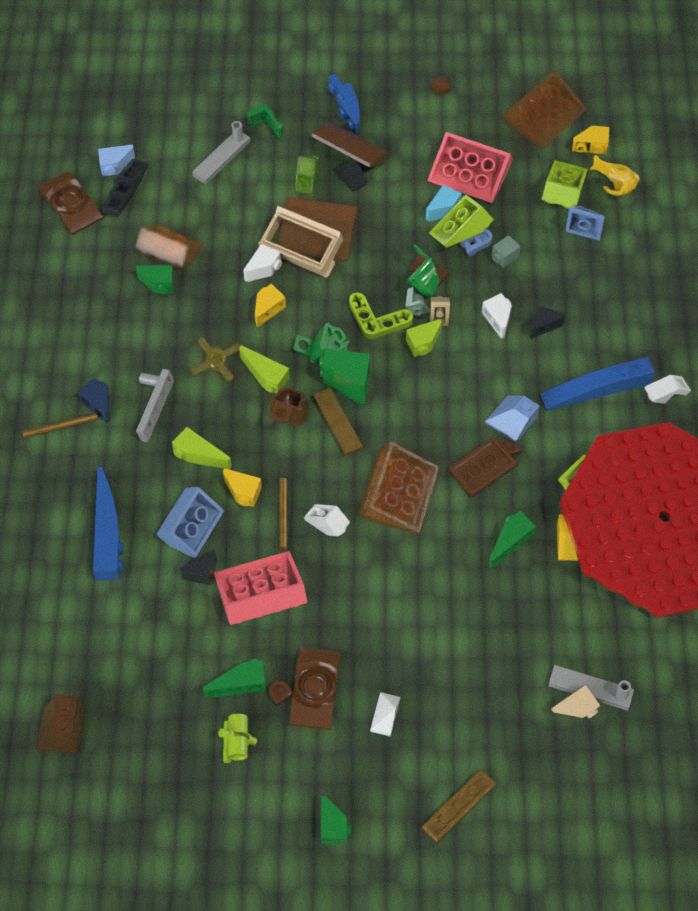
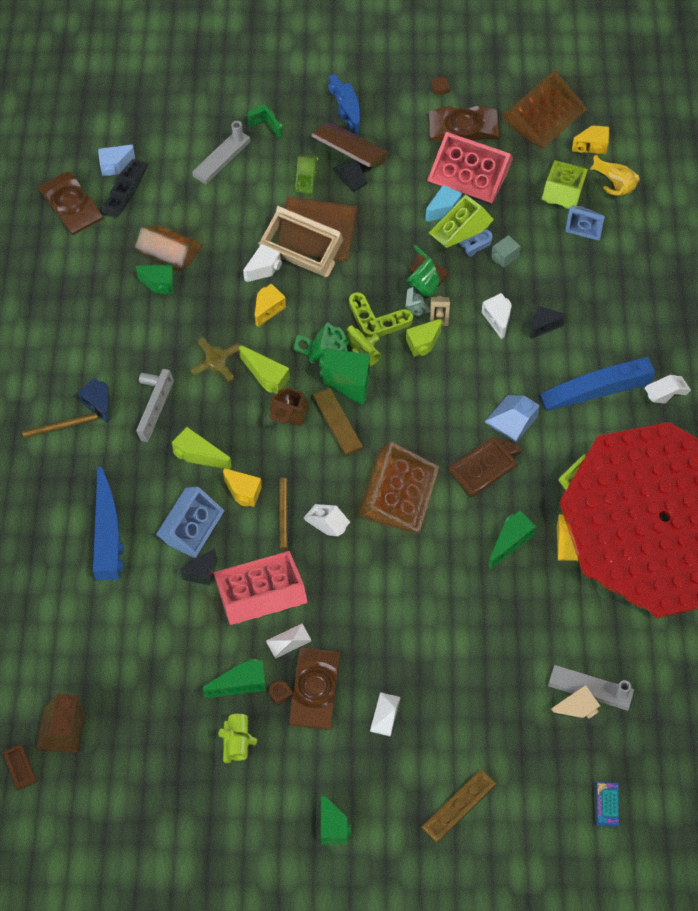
none -> reddish brown tile [2,743,37,791]
none -> white slope [266,624,311,659]
none -> lime pin [346,326,381,366]
none -> reddish brown slope [429,105,499,141]
none -> tile [596,782,619,827]

